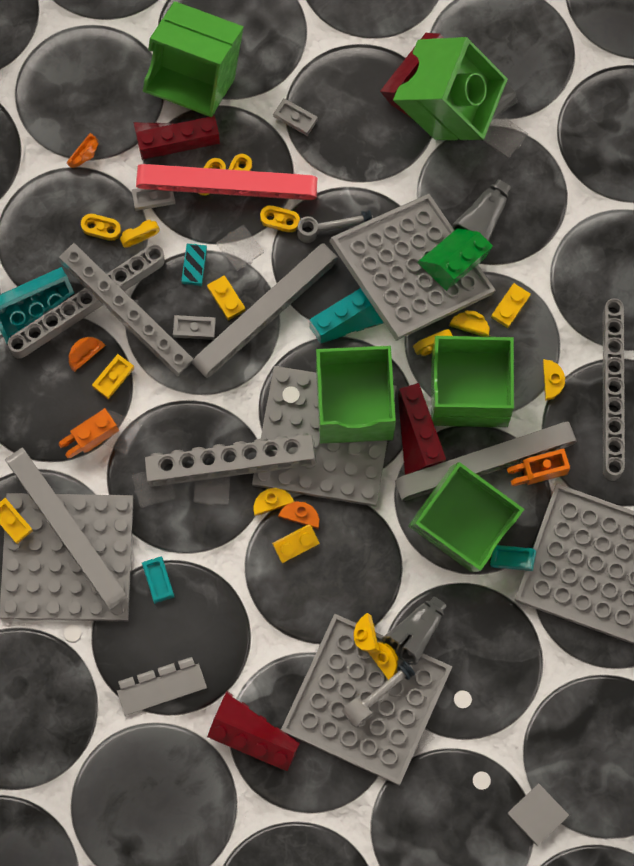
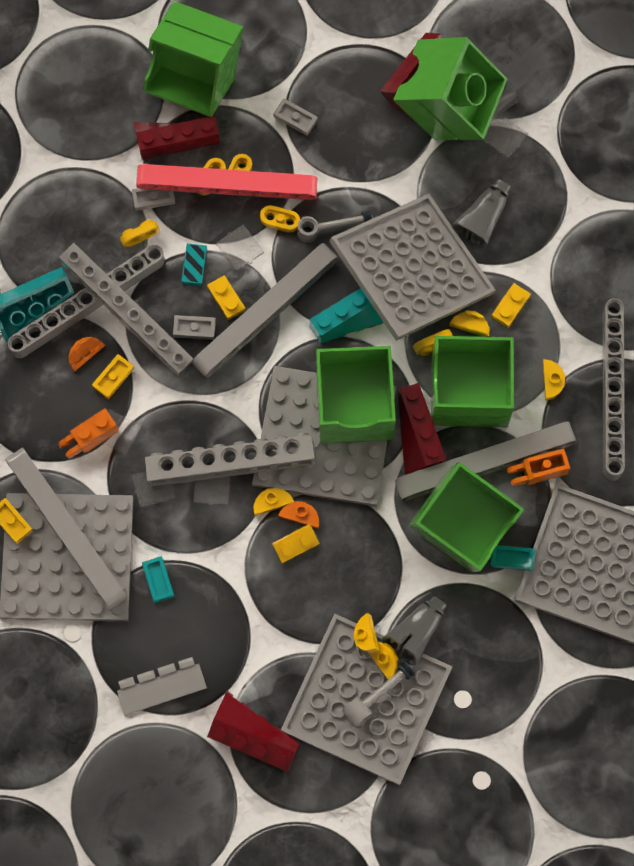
orange plate [66,133,98,168] -> none
yellow plate [81,214,121,241] -> none
white sticker [282,387,300,403] -> none
green slope [417,228,493,291] -> none
light grey tile [507,783,569,846] -> none

